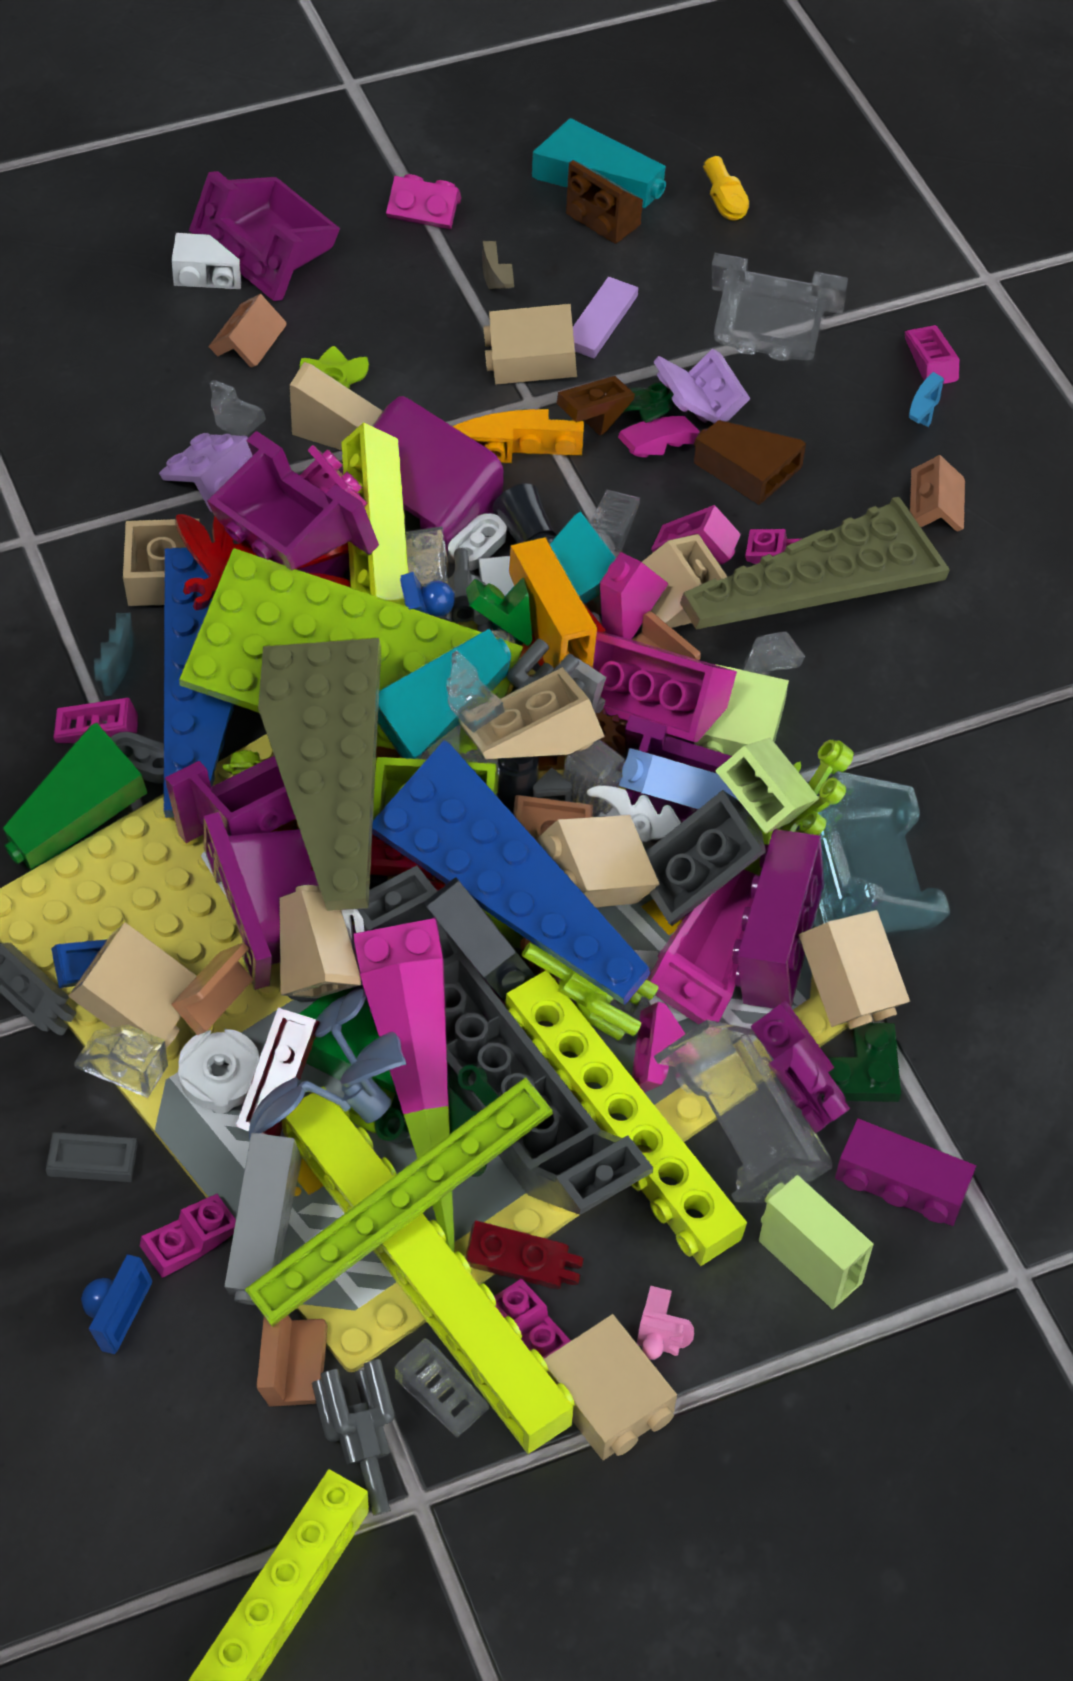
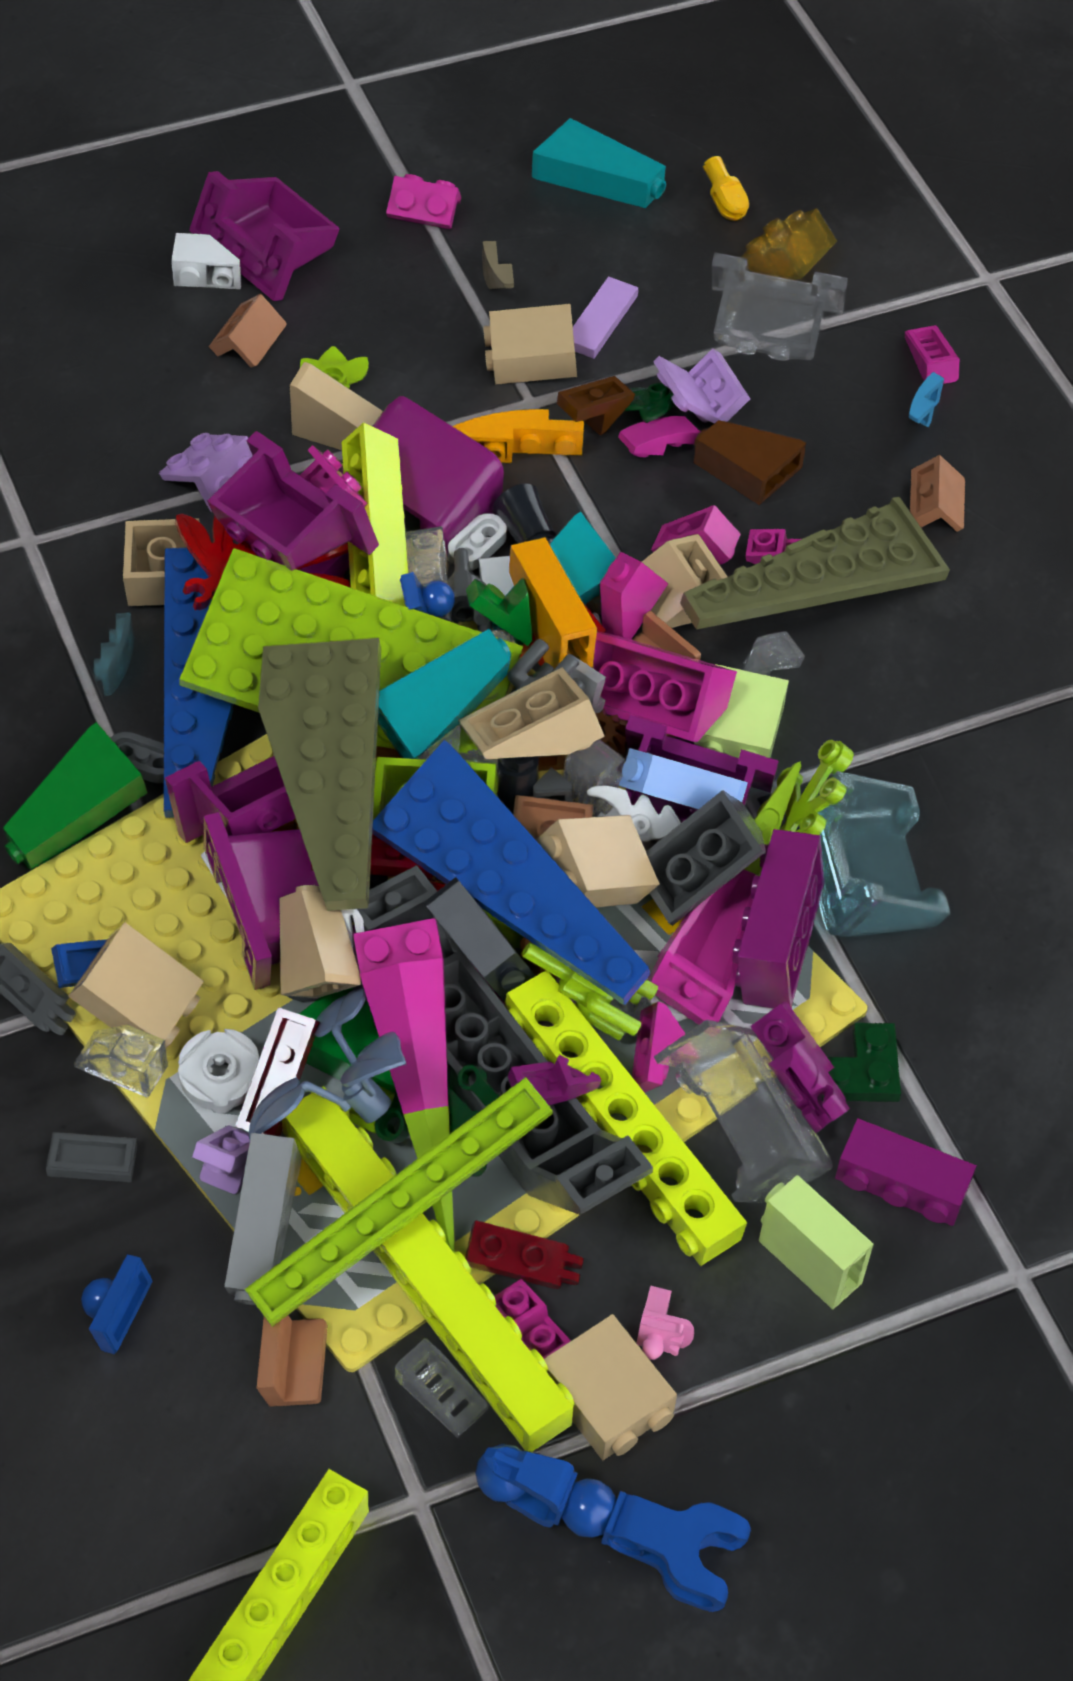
dark pink slope [53,698,138,743] -> none
dark pink slope [140,1194,236,1278] -> none
nougat panel [171,942,253,1035] -> none
clear slope [210,380,266,436] -> none
lime plant [223,750,262,776] -> none
dark grey plant [311,1359,395,1516] -> none
clear slope [446,651,505,733] -> none
reddish brown slope [566,160,643,244] -> none
clear slope [590,489,640,553] -> none
yellowish green brick [715,738,819,834] -> none
tan brick [798,910,910,1030] -> none
none -> lavender slope [192,1125,250,1194]
none -> blue piece [475,1444,751,1612]
none -> magenta slope [508,1054,601,1106]
none -> clear yellow slope [738,208,837,285]

